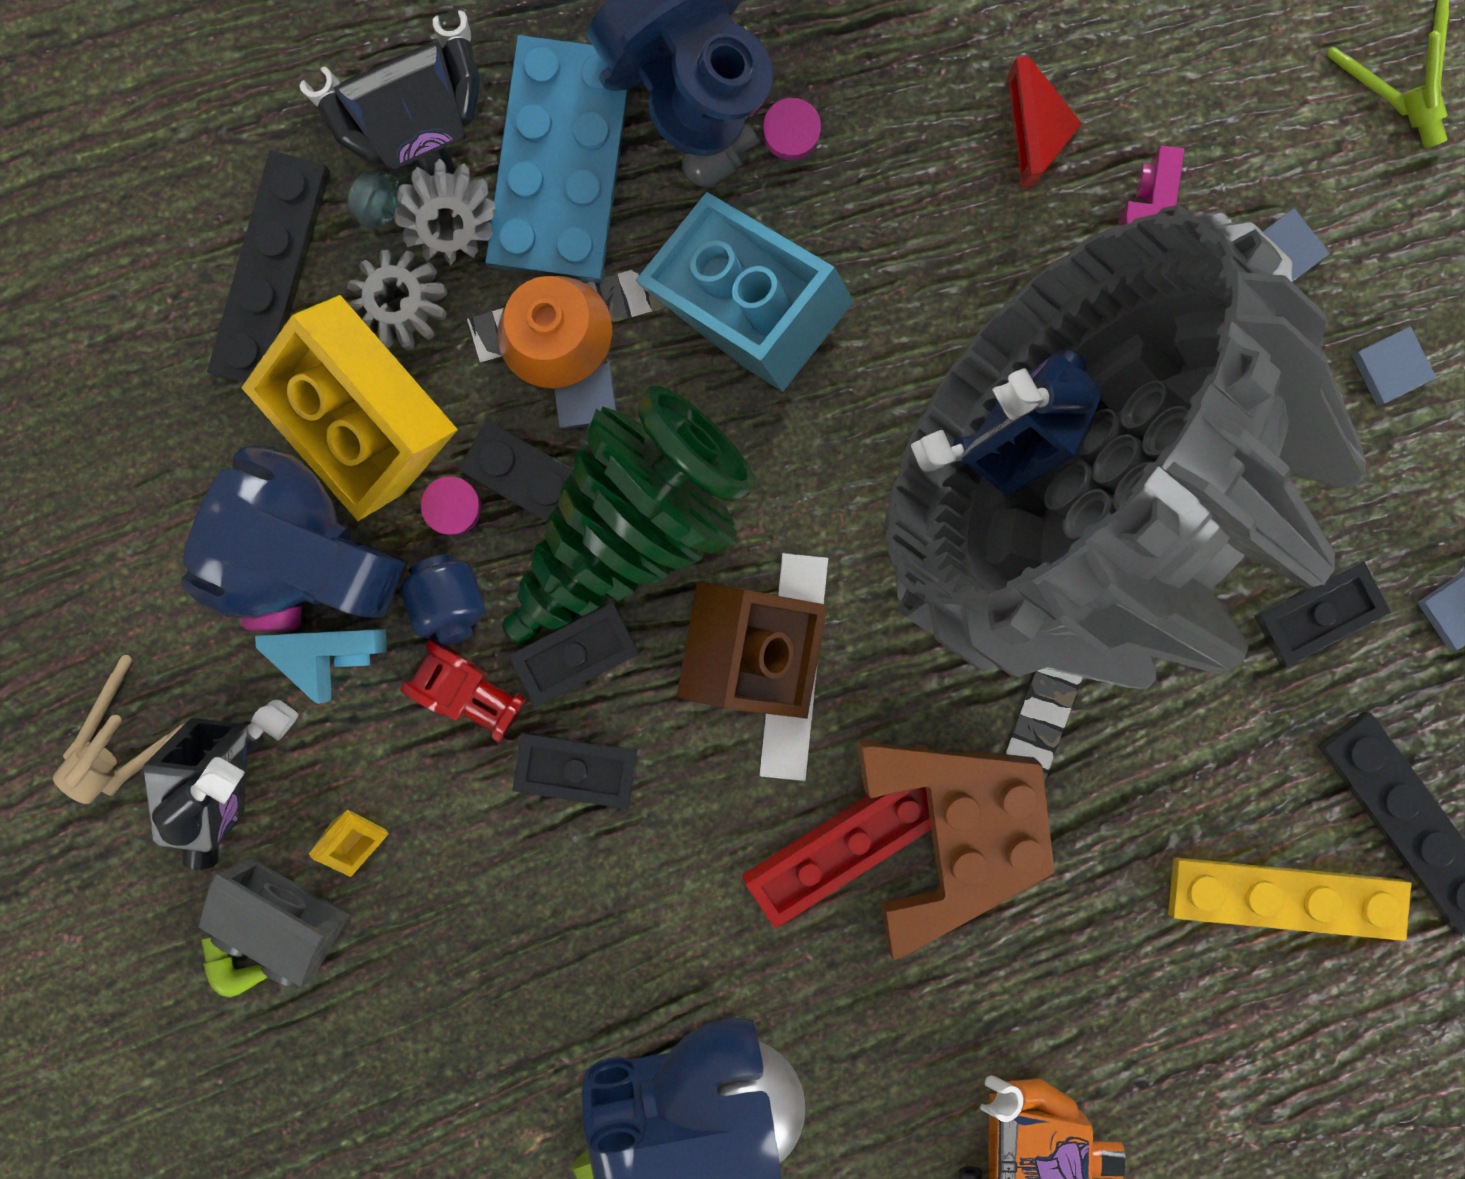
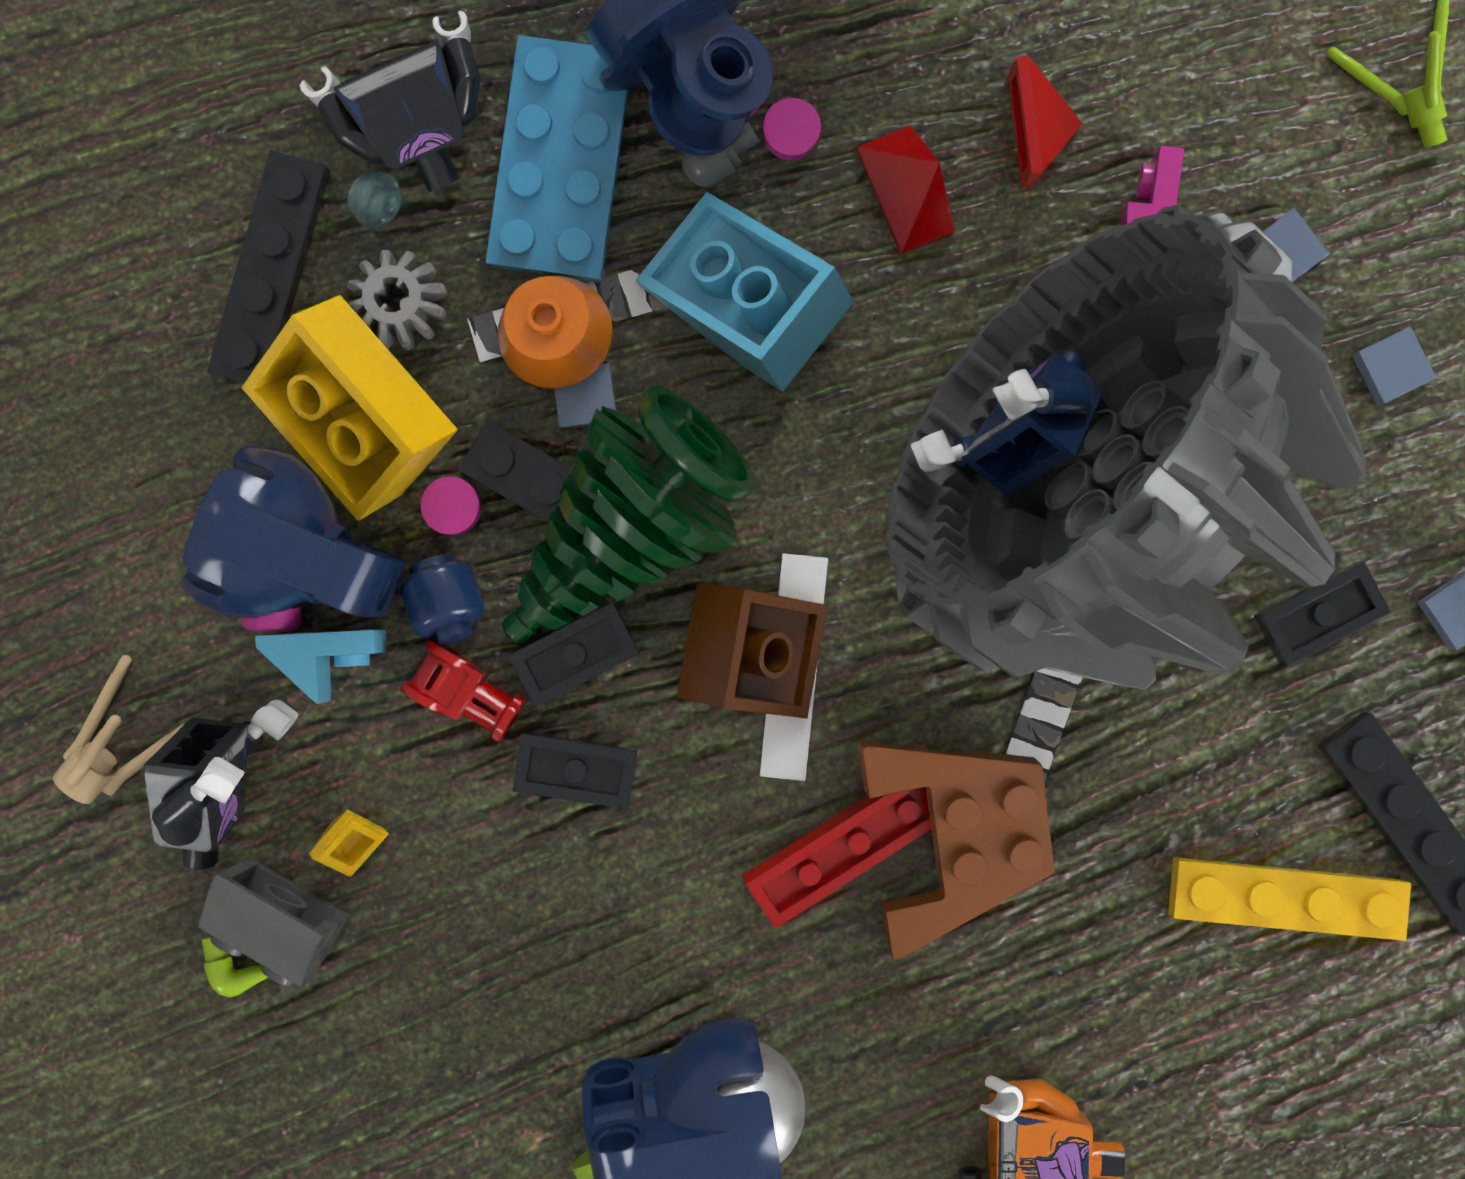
light grey gear [395,159,496,265] -> none
none -> red slope [856,125,955,255]

